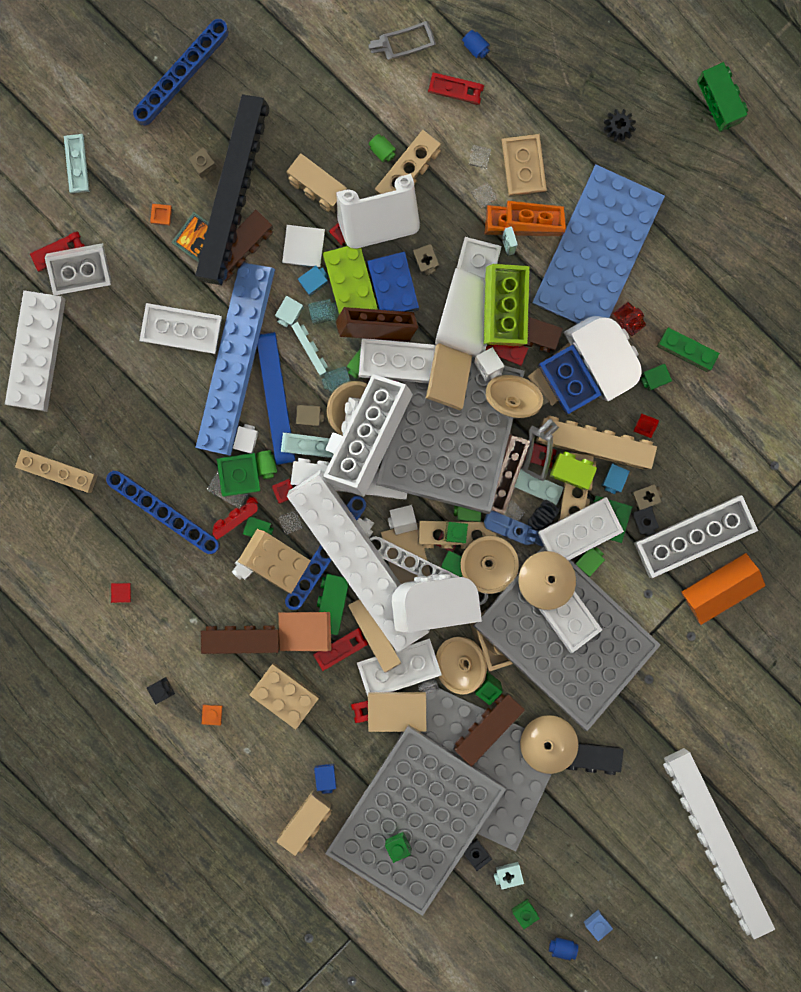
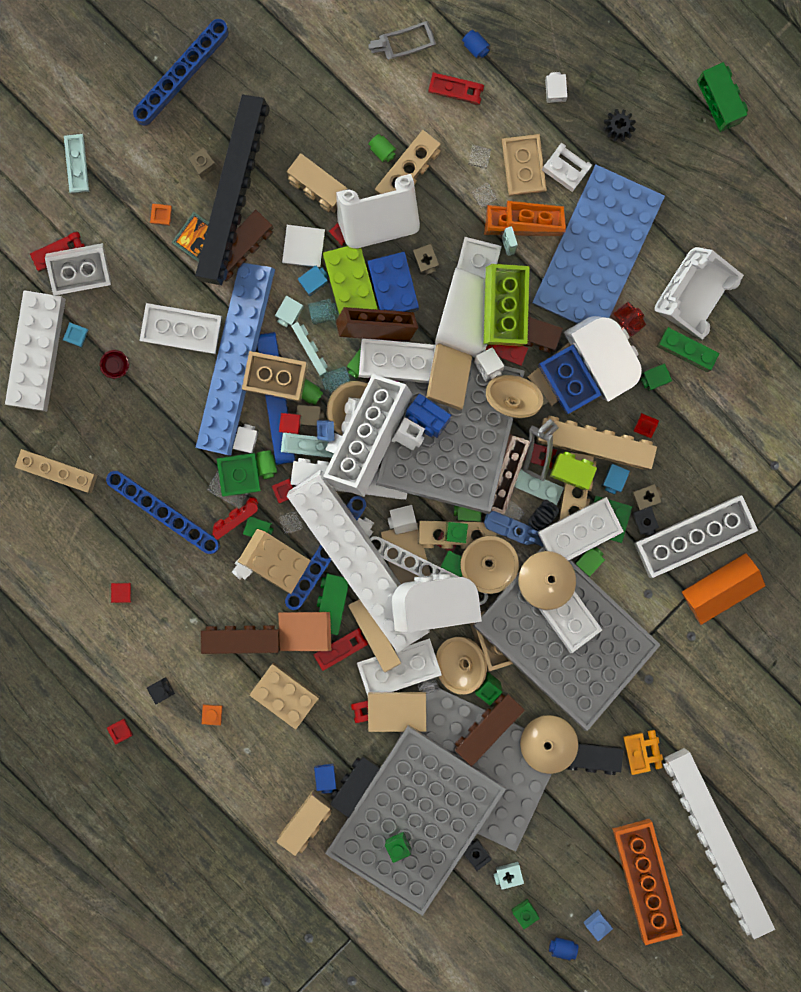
none -> medium azure tile [63,322,88,347]
none -> dark red hair [99,350,129,379]
none -> red tile [107,718,133,745]
none -> tan brick [242,351,308,402]
none -> red tile [279,413,301,434]
none -> bright green brick [302,378,323,405]
none -> medium blue tile [317,420,335,441]
none -> black brick [330,755,381,818]
none -> white brick [391,417,425,450]
none -> blue brick [405,394,452,438]
none -> white plate [542,143,592,192]
none -> white brick [545,72,567,103]
none -> orange brick [612,819,683,945]
none -> light orange plate [623,730,663,775]
none -> white windscreen [655,247,744,340]

